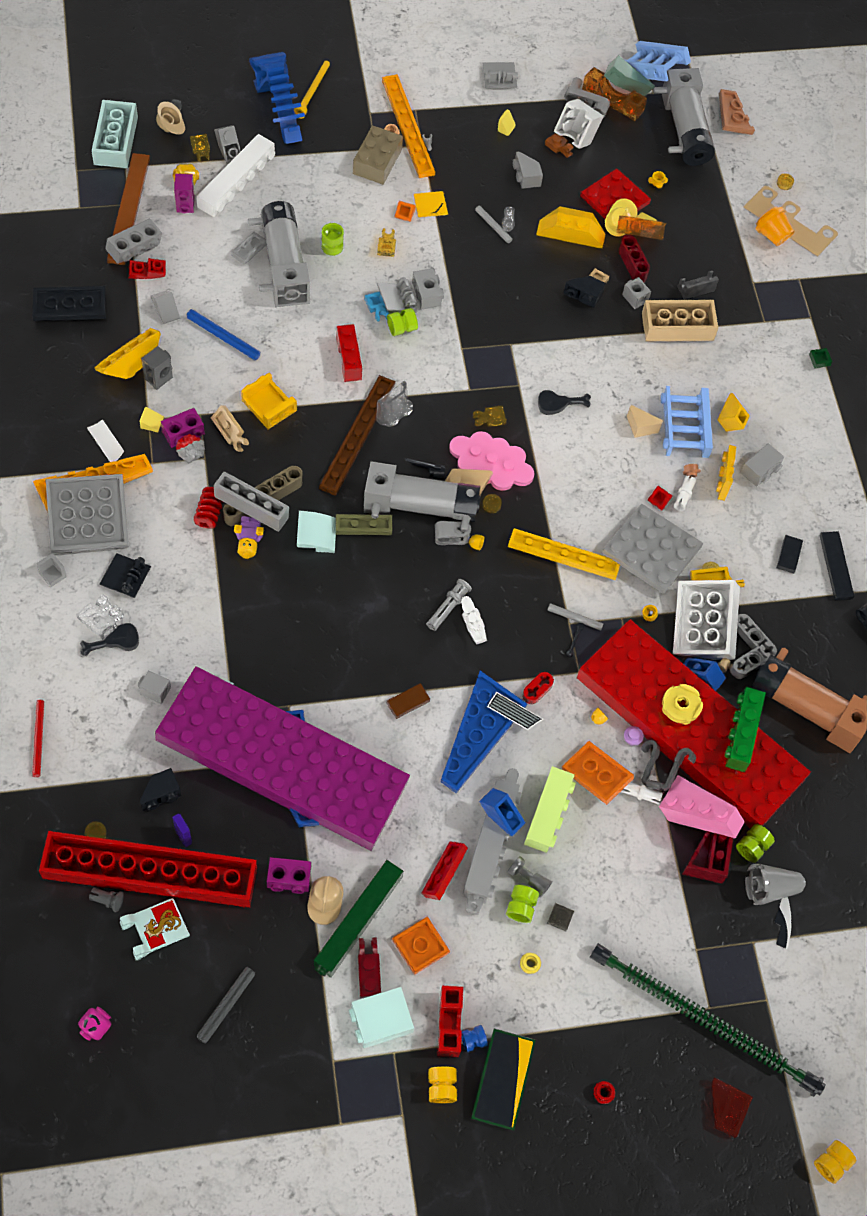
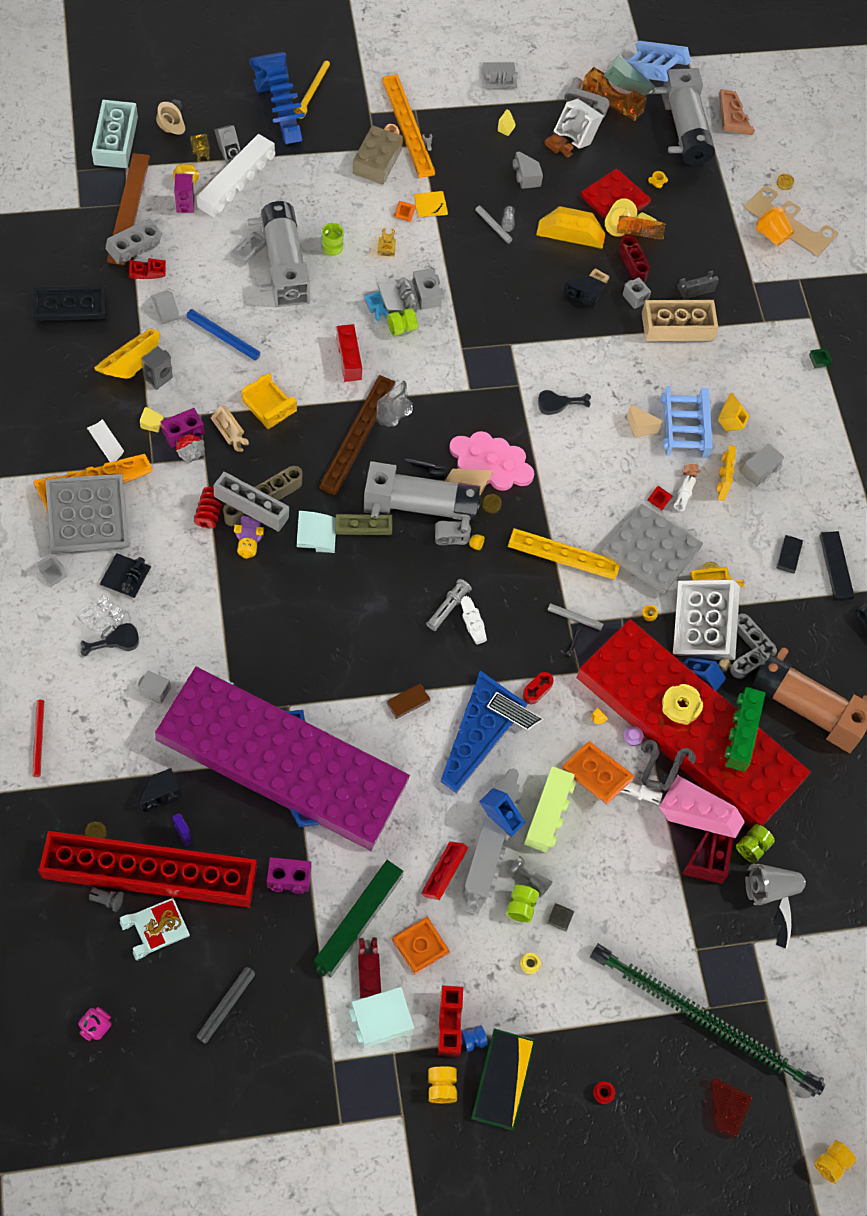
tan piece [308,876,343,925] -> none
clear yellow plate [473,406,506,427] -> none

